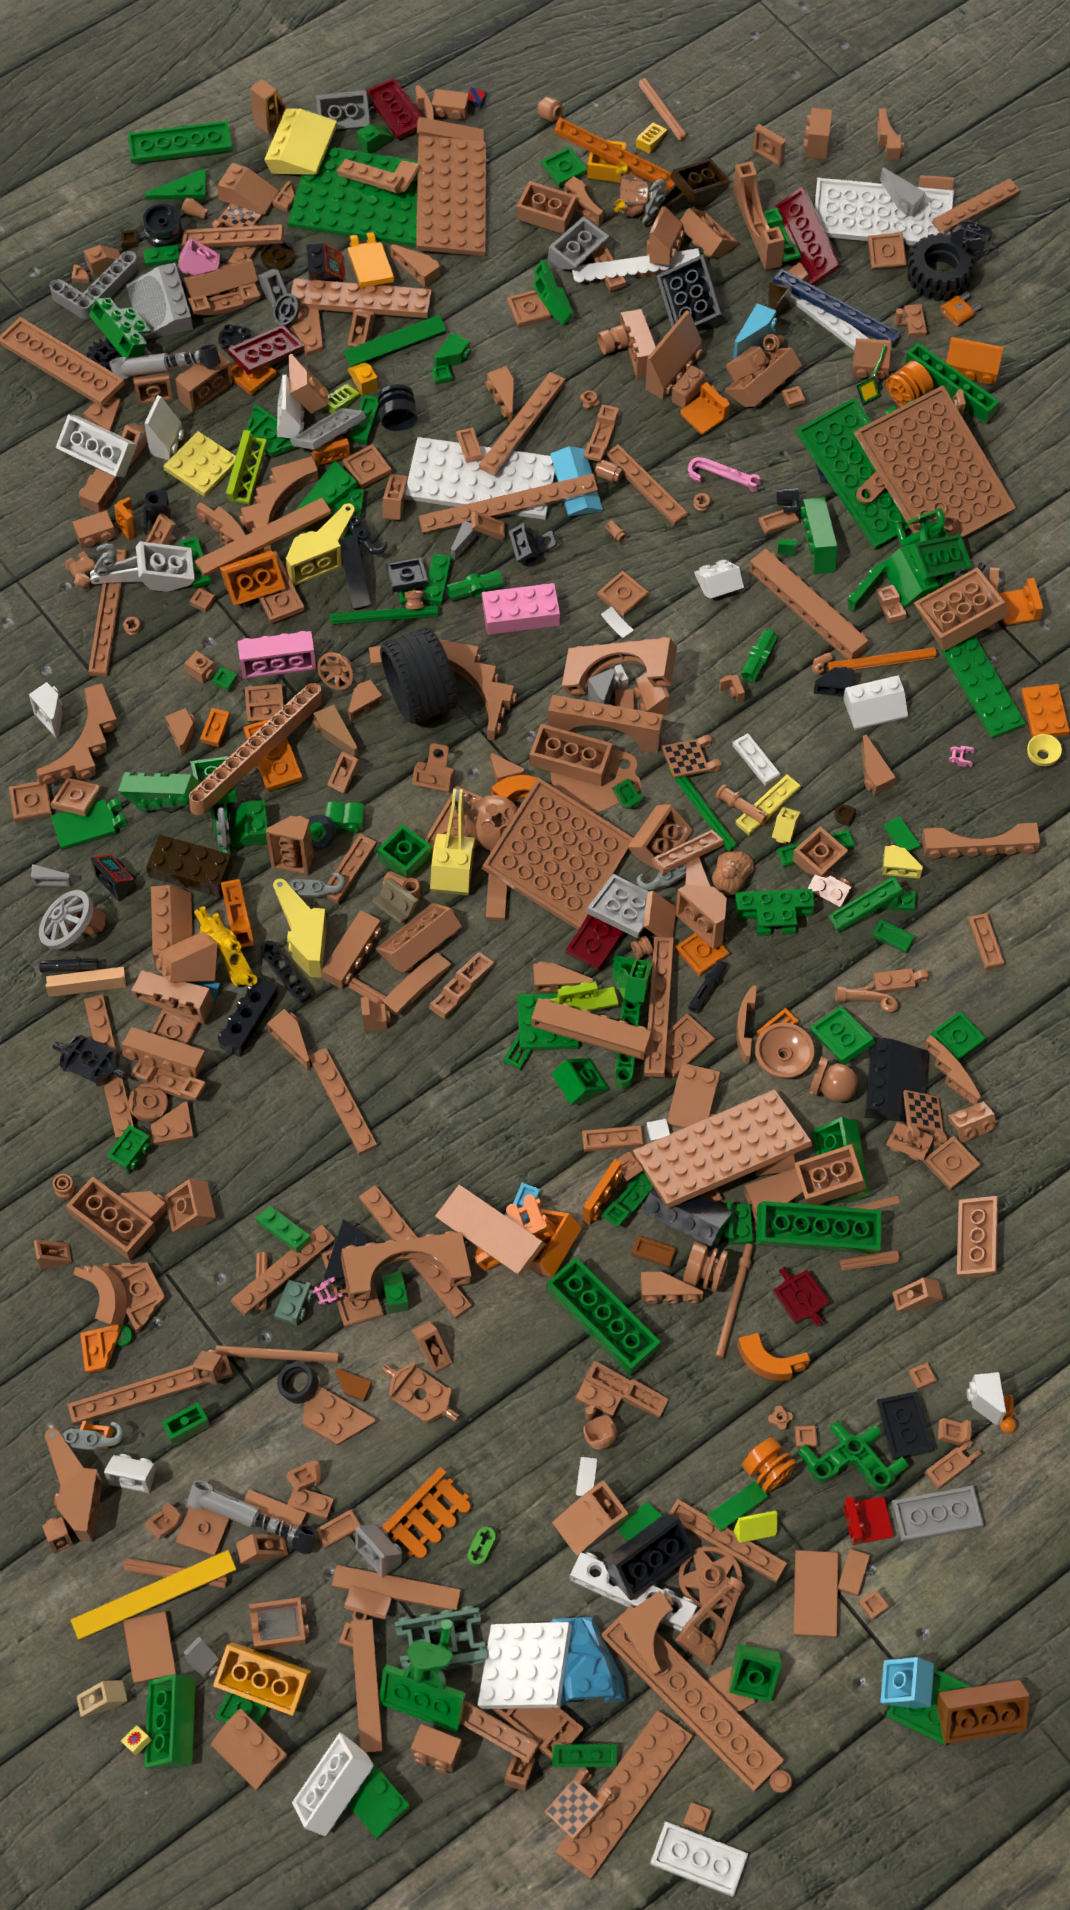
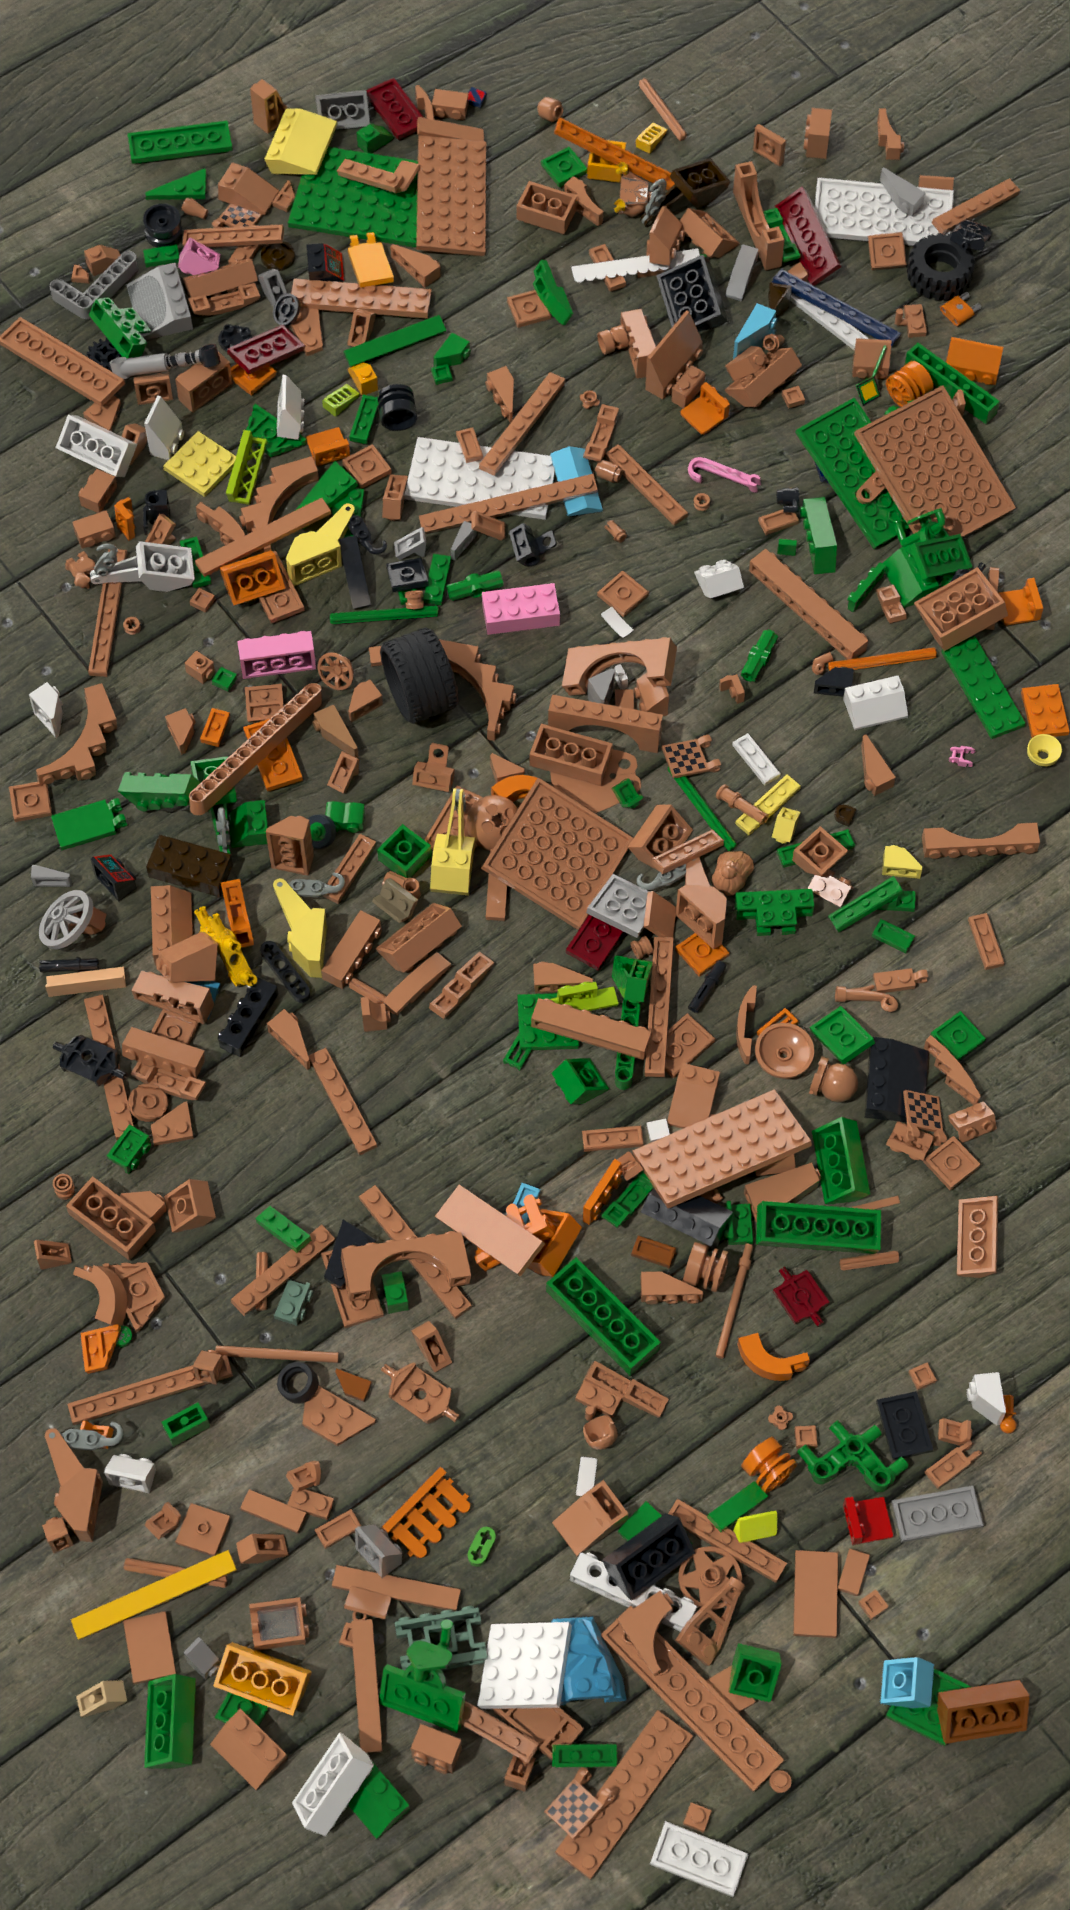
nougat plate [51,778,102,816] -> none
dark brown tile [120,229,139,249] -> none
light yellow tile [121,1725,151,1756] -> none
piece [187,1480,319,1554] -> none
nougat slope [289,354,329,413] -> none
light grey plate [290,408,366,450] -> none
bright pink piece [312,1277,343,1305] -> none
light grey slope [548,216,609,269] -> none
nougat brick [794,1144,867,1205] -> none
green tile [883,816,920,853] -> none
nougat slope [892,1277,943,1312] -> none
none -> light grey slope [394,527,426,560]
none -> light grey slope [725,244,759,301]

